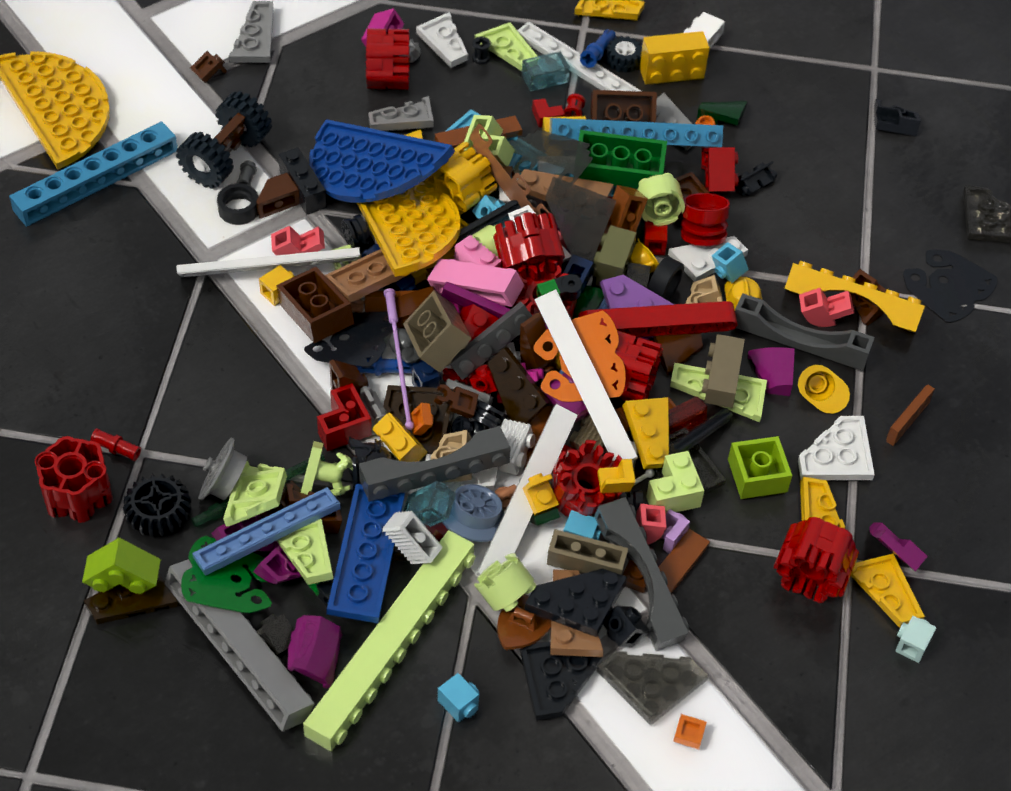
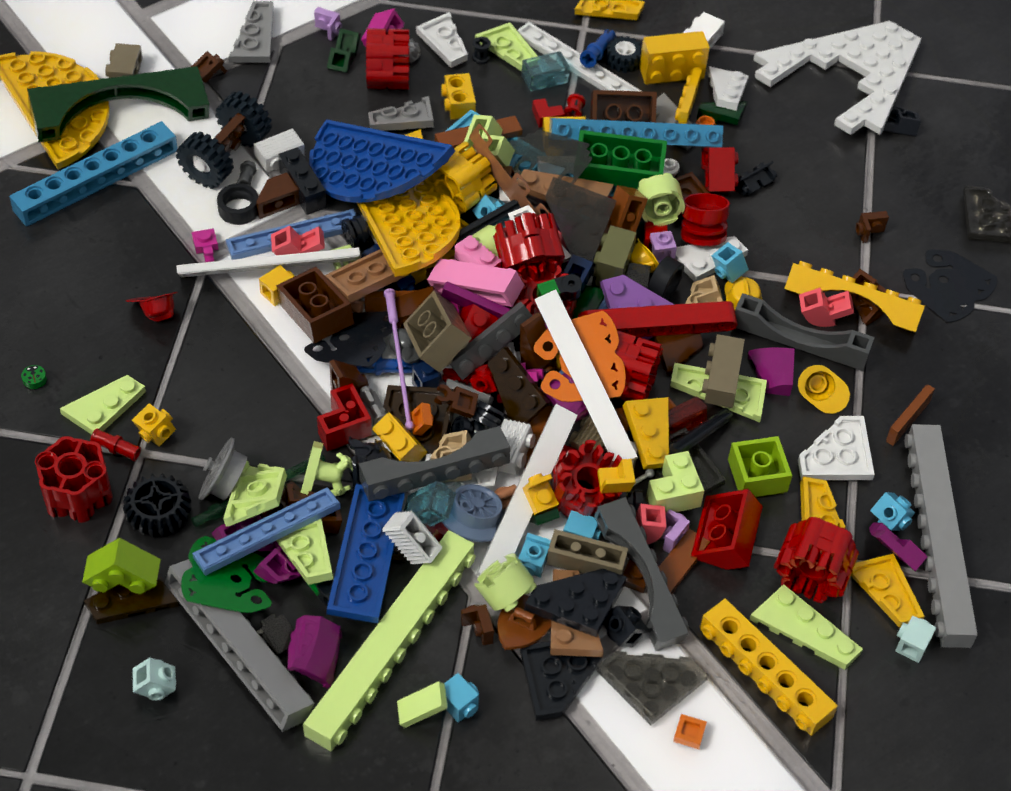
none -> green tile [21,365,47,389]
none -> dark green arch [27,66,210,143]
none -> yellowish green wing [60,375,146,435]
none -> dark tan brick [105,43,143,78]
none -> red piece [126,292,178,321]
none -> yellow brick [132,403,176,446]
none -> light aqua brick [133,658,176,701]
none -> dark pink plate [192,228,218,262]
none -> medium blue tile [226,209,356,260]
none -> white brick [254,128,305,173]
none -> lavender bracket [314,7,342,41]
none -> dark green slope [327,29,361,72]
none -> yellowish green tile [397,681,448,728]
none -> yellow brick [441,73,476,119]
none -> reddish brown bracket [461,604,494,646]
none -> medium azure brick [518,533,551,578]
none -> lavender bracket [650,231,677,263]
none -> white plate [663,158,679,177]
none -> yellow plate [674,68,702,124]
none -> red slope [691,489,763,570]
none -> yellow brick [700,599,838,736]
none -> white wing [708,66,749,111]
none -> yellowish green wing [749,584,863,670]
none -> white wing [754,21,921,135]
none -> reddish brown bracket [856,211,889,243]
none -> medium azure brick [870,492,915,531]
none -> light grey brick [904,424,978,648]

